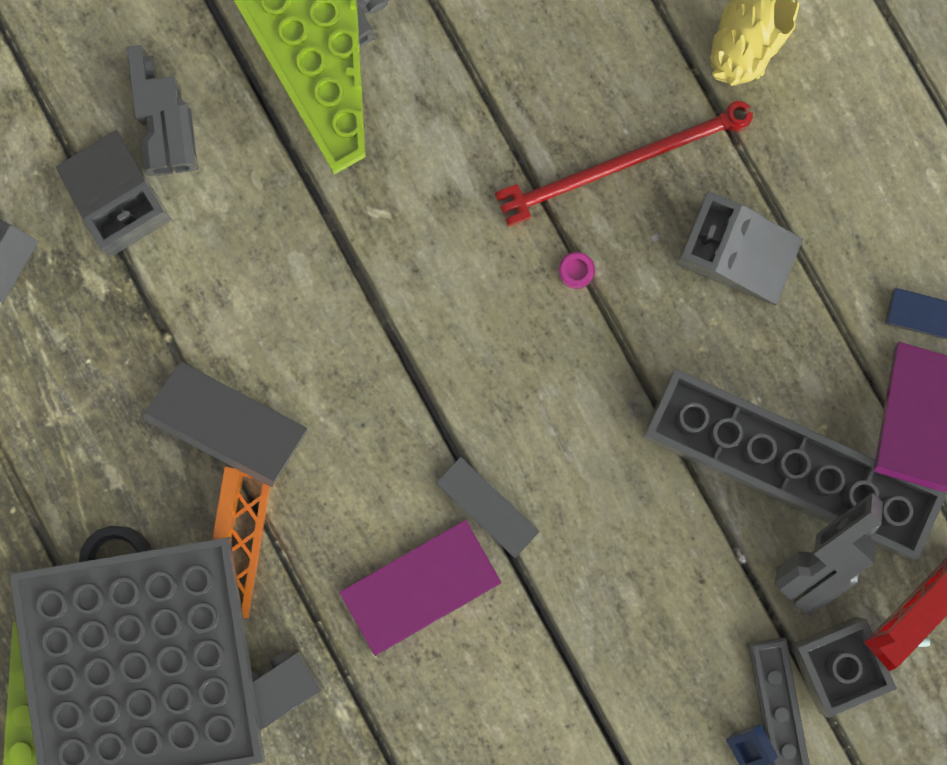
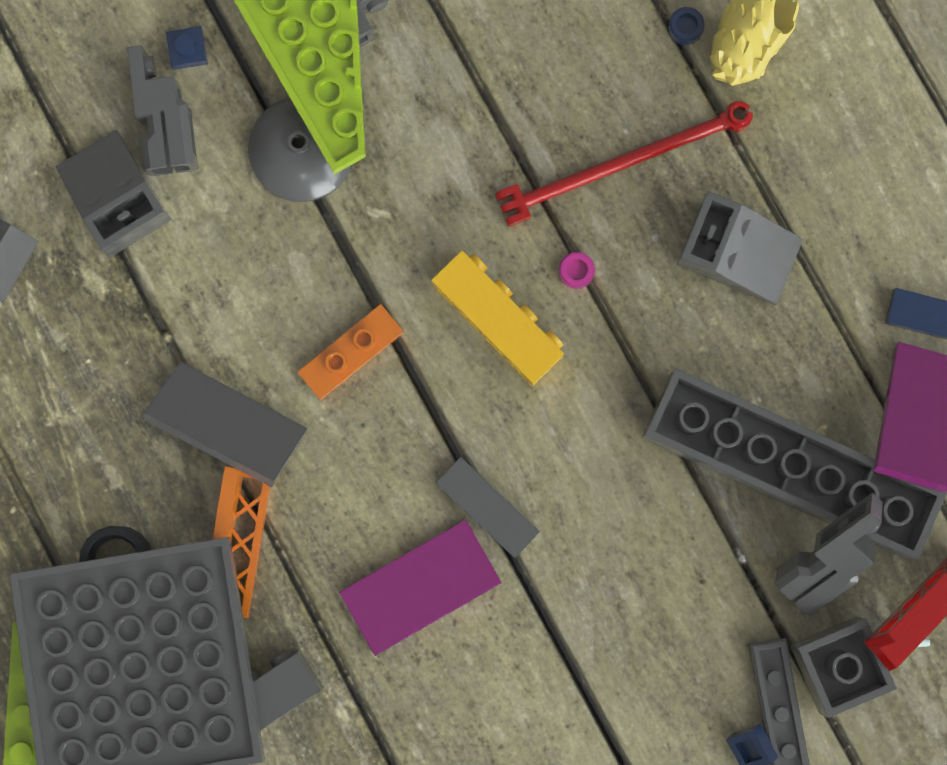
none -> dark blue plate [166,26,208,70]
none -> dark grey dish [248,98,353,202]
none -> orange plate [297,304,404,400]
none -> yellow brick [431,250,564,387]
none -> dark blue tile [668,7,705,45]

